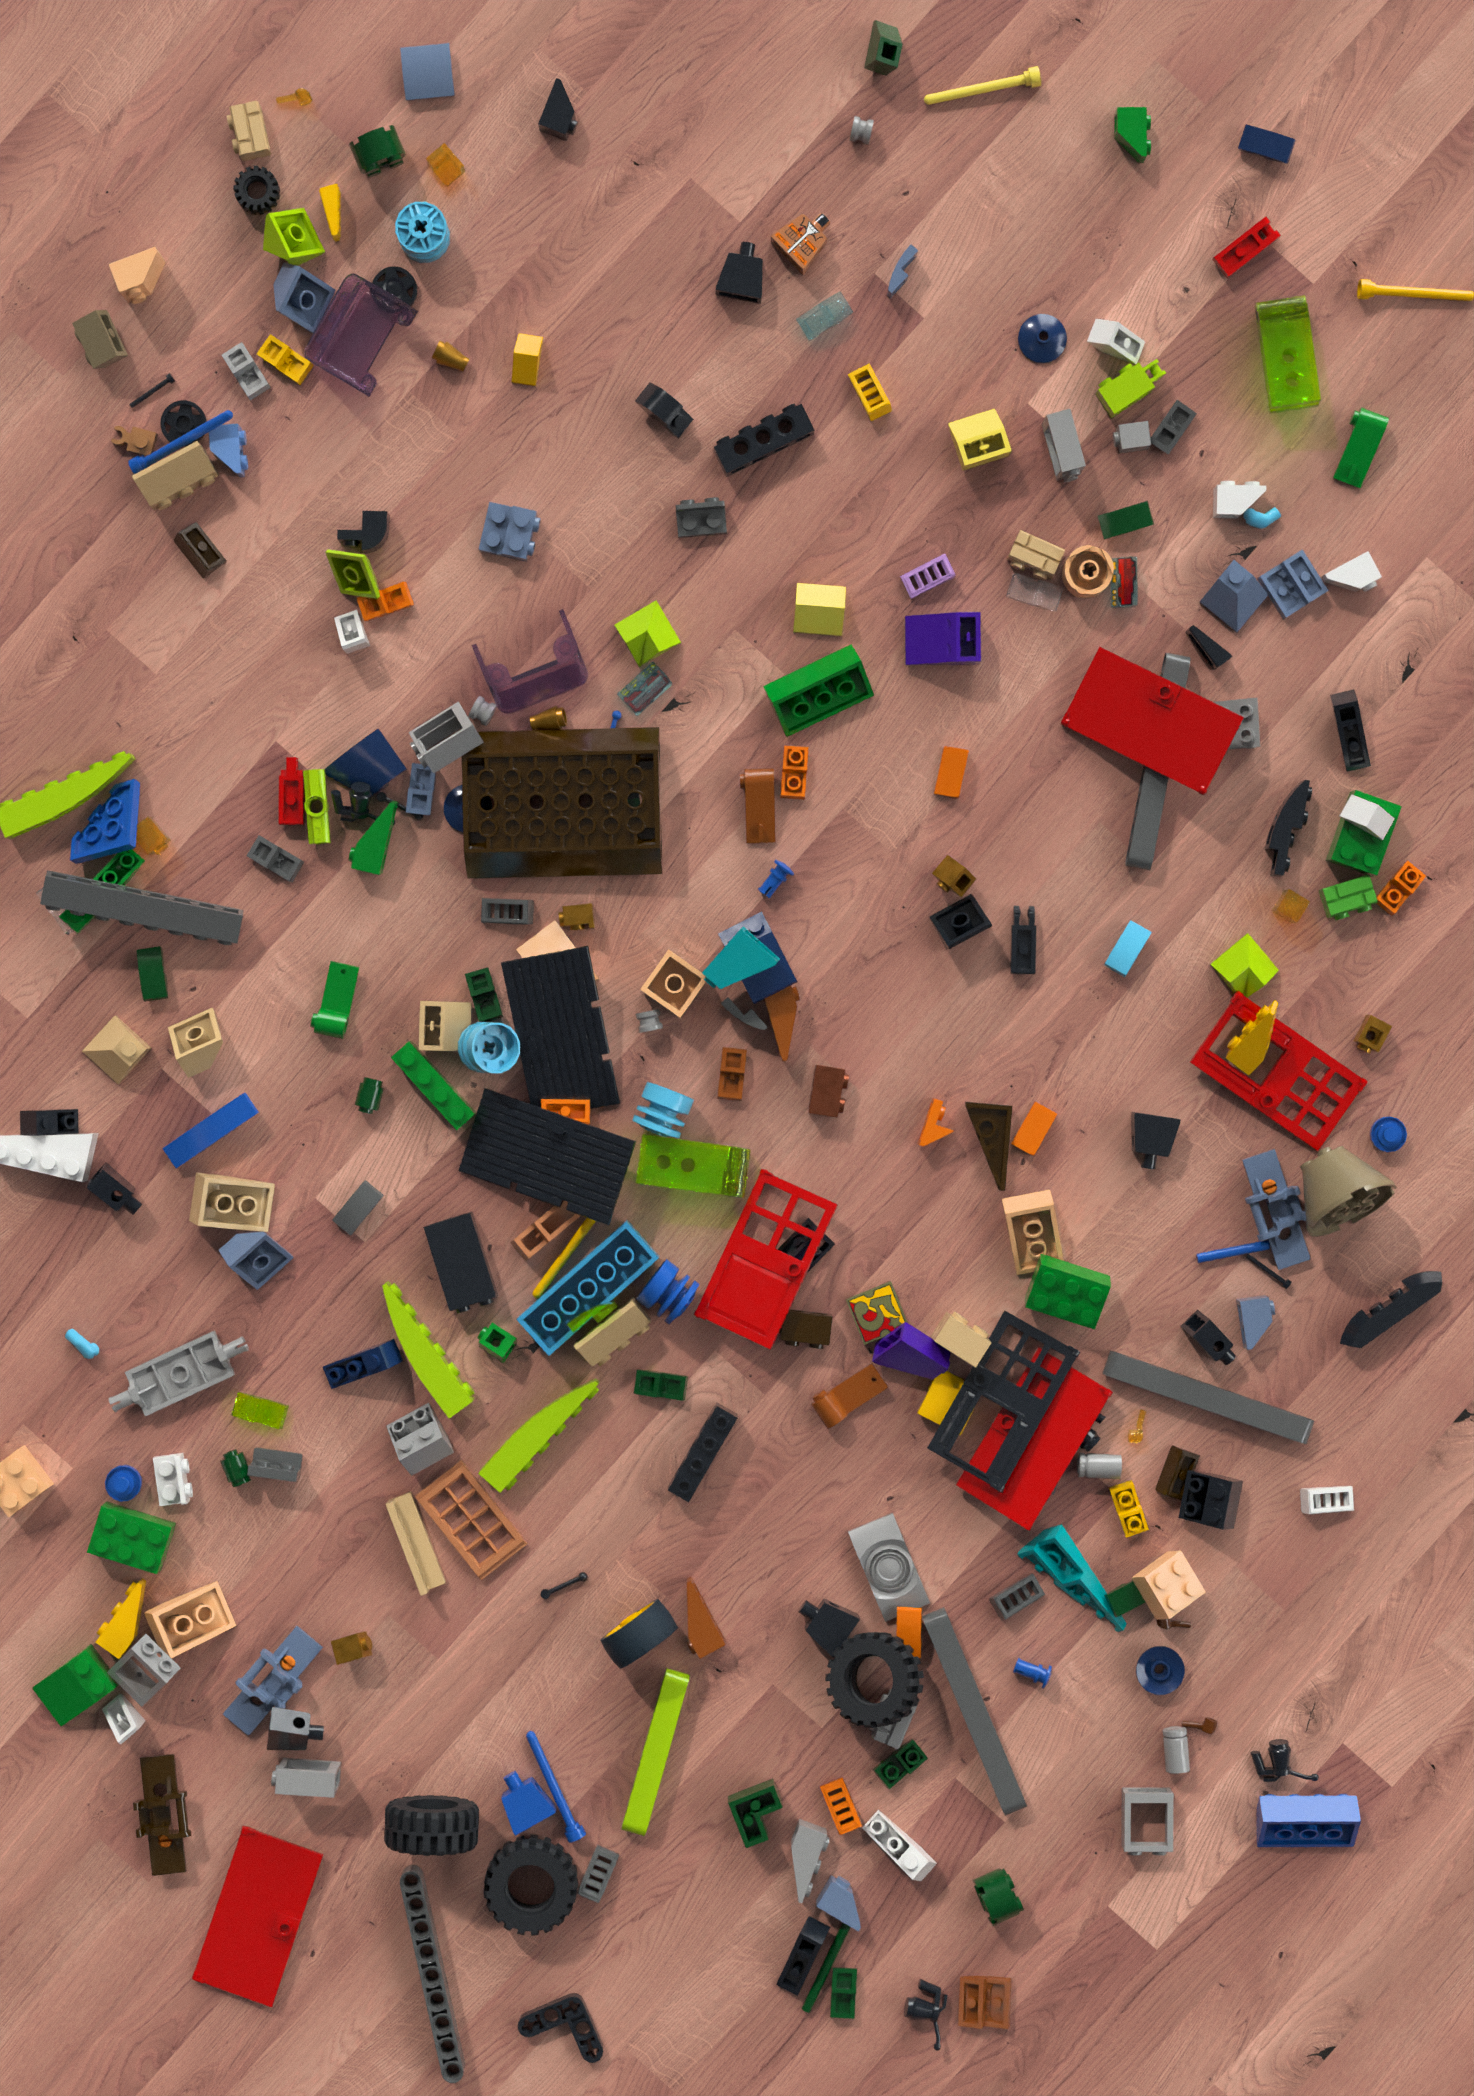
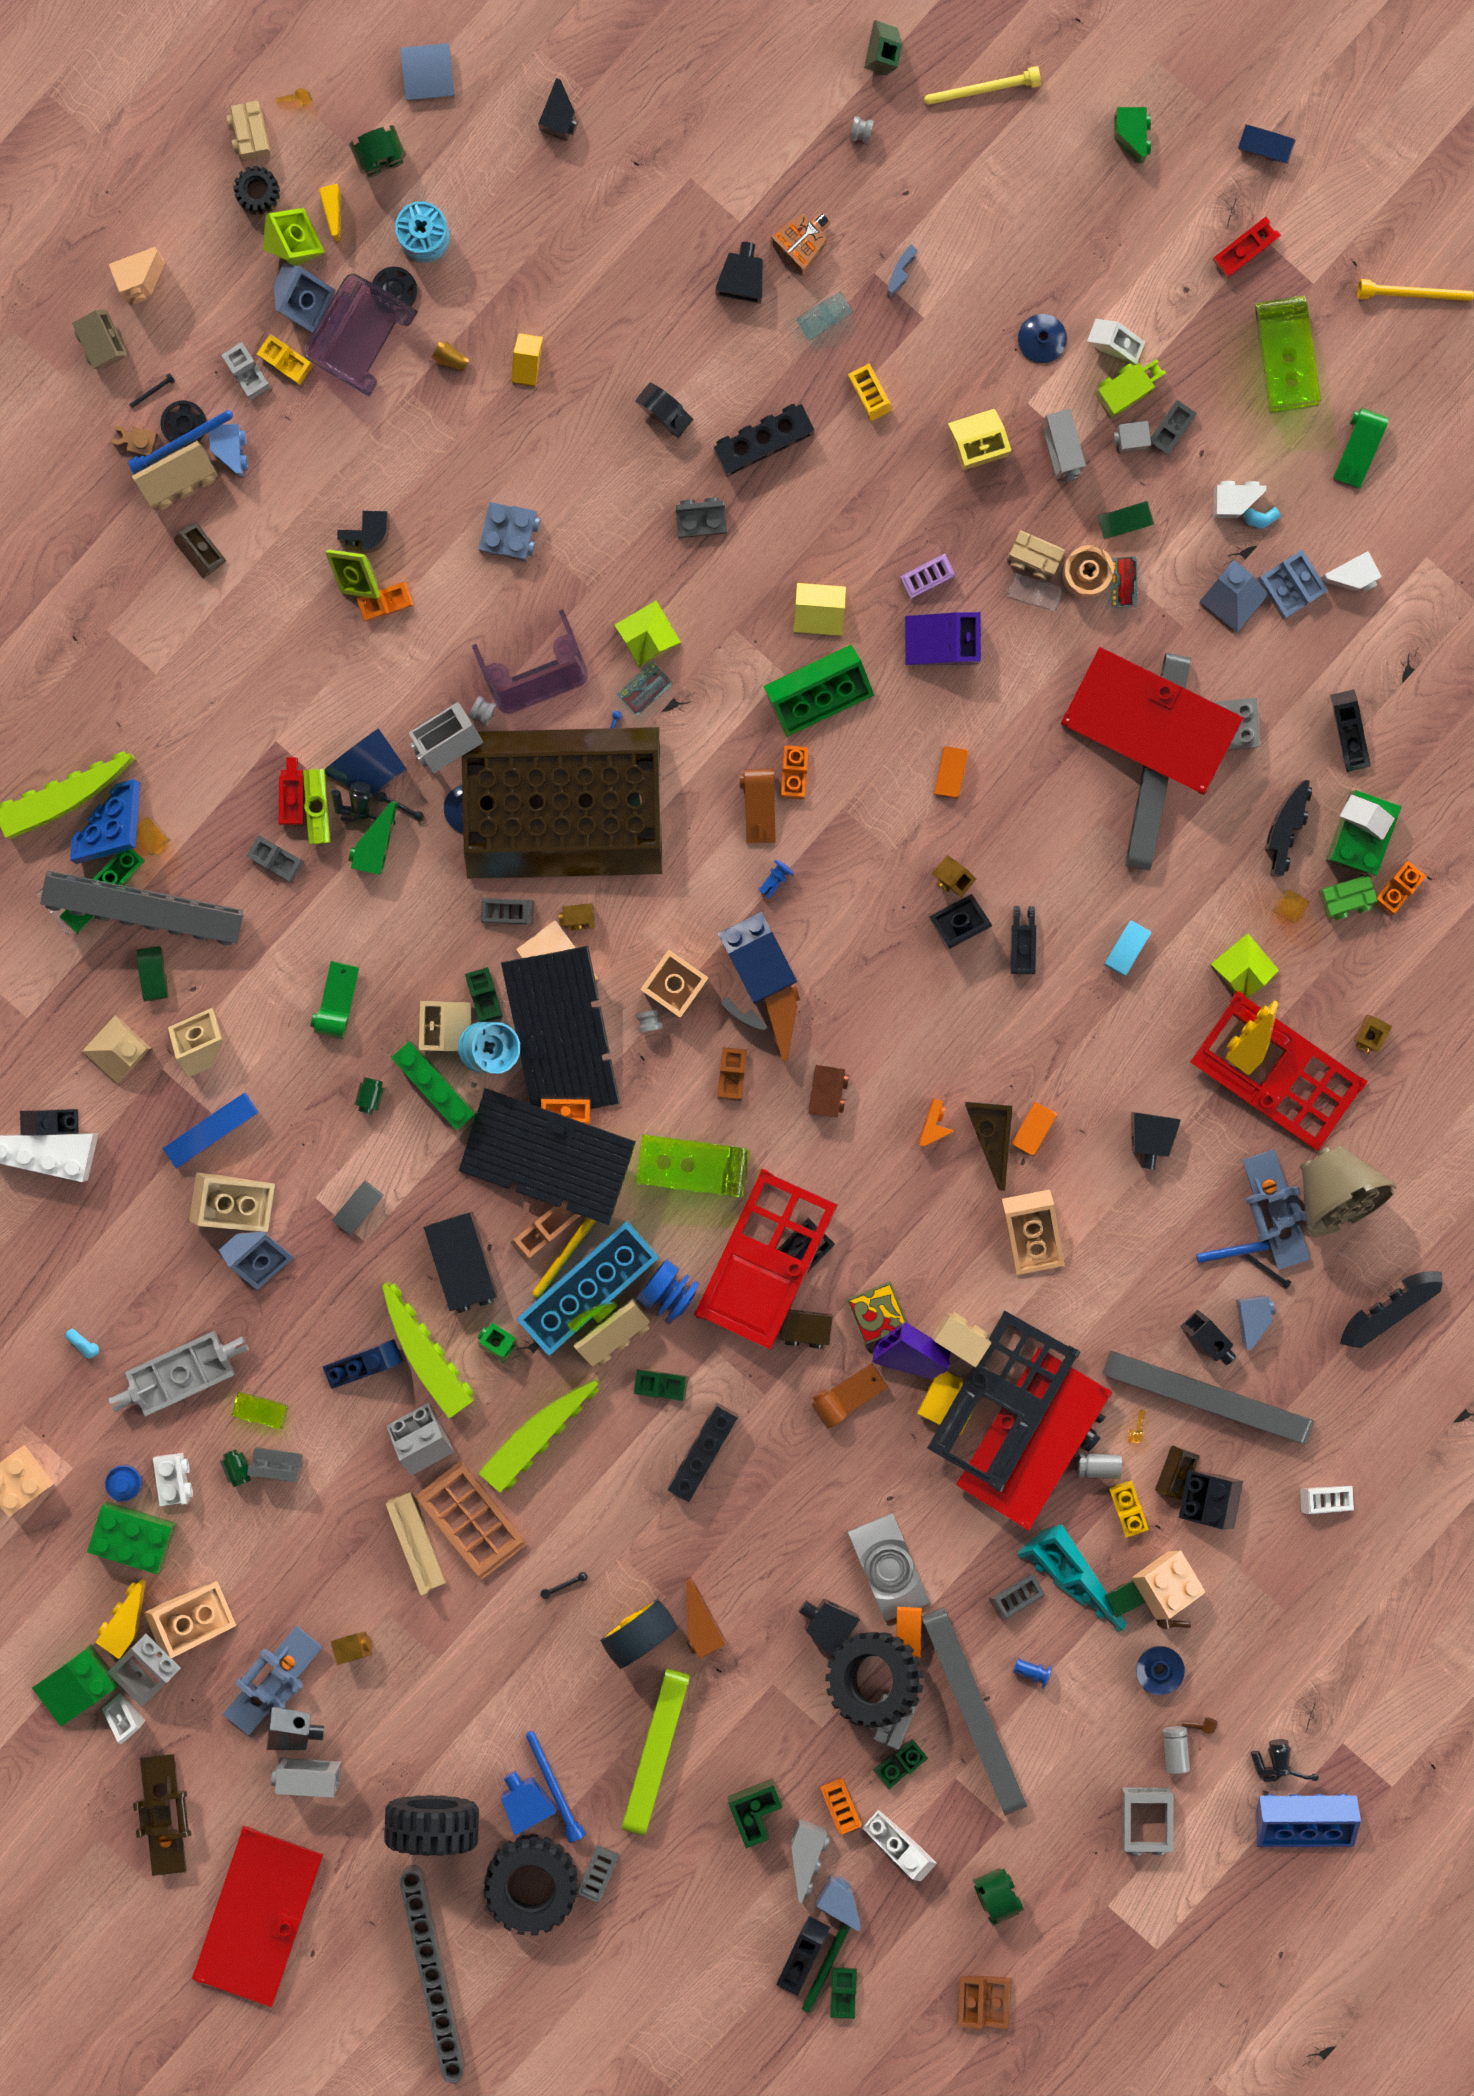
black torso [86,1162,142,1215] -> none
white slope [334,610,370,654] -> none
sand blue slope [406,763,436,815] -> none
clear yellow panel [426,143,465,187] -> none
black beam [517,1993,604,2063] -> none
pearl gold cone [530,706,567,730] -> none
medium azure wheel [632,1081,694,1139] -> none
teal slope [702,926,780,989] -> none
black piece [904,1979,948,2051] -> none
green brick [1025,1254,1111,1330] -> none
black slope [1185,625,1233,670] -> none
blue plate [1370,1116,1407,1152] -> none

